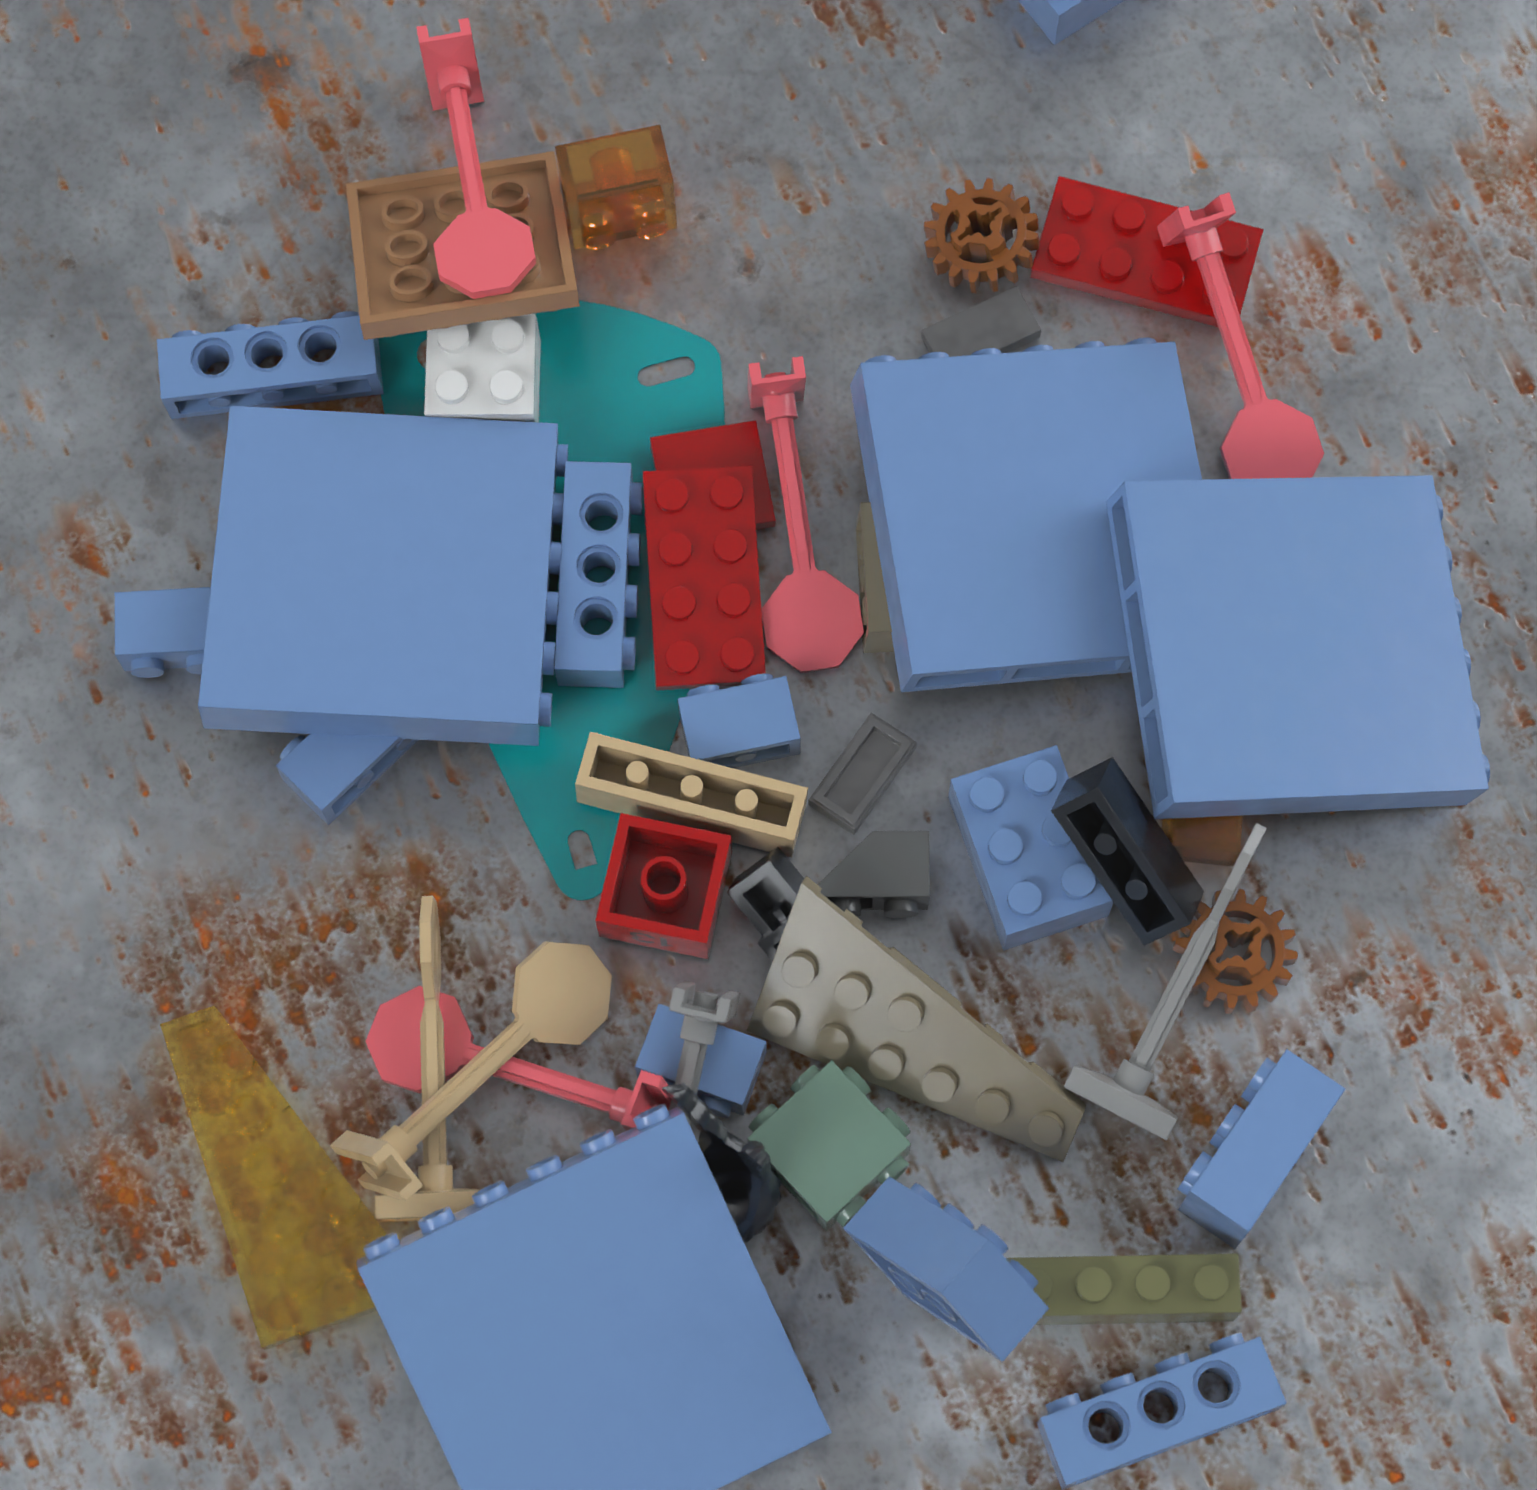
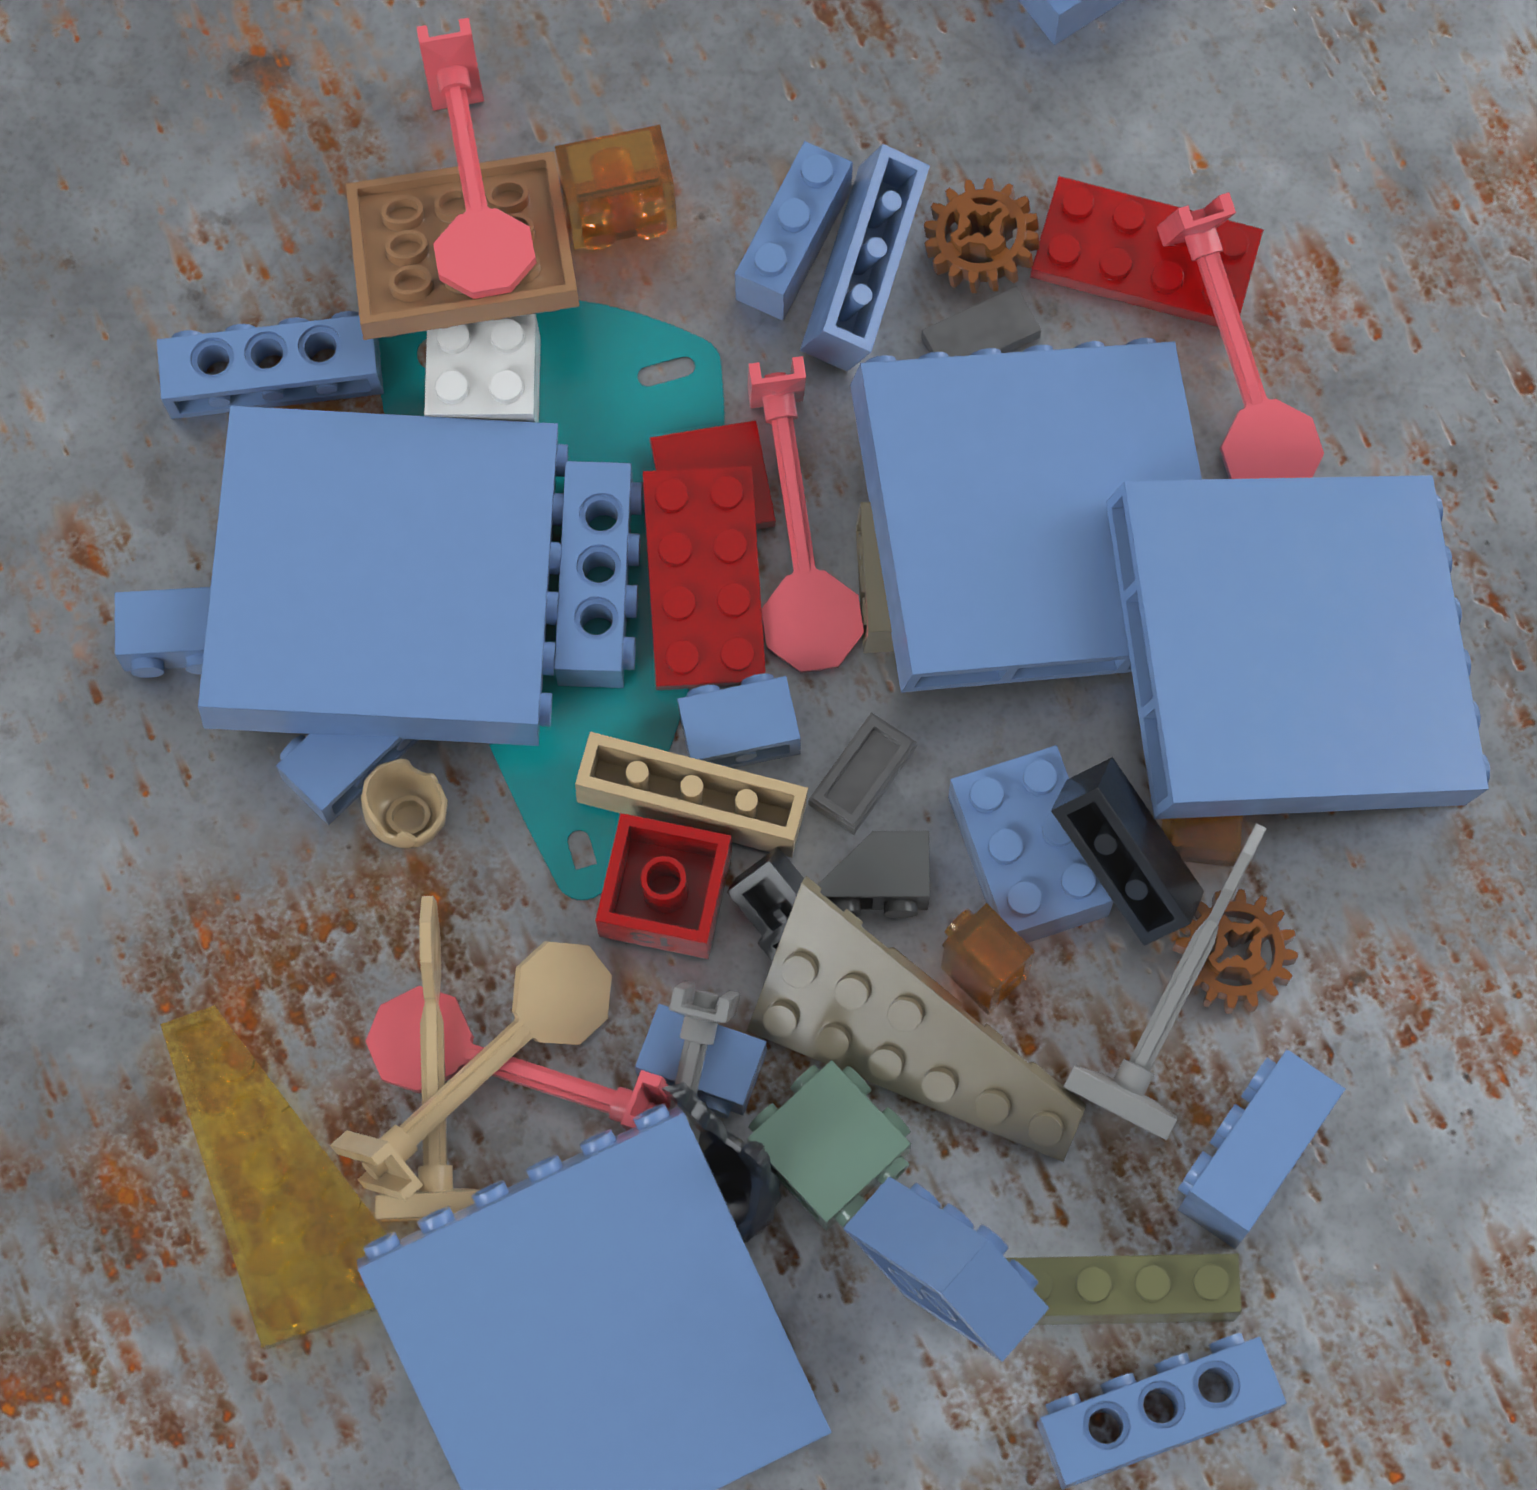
none -> tan hair [361,759,448,849]
none -> medium blue brick [735,141,853,321]
none -> medium blue brick [800,144,930,371]
none -> clear orange brick [941,903,1035,1015]

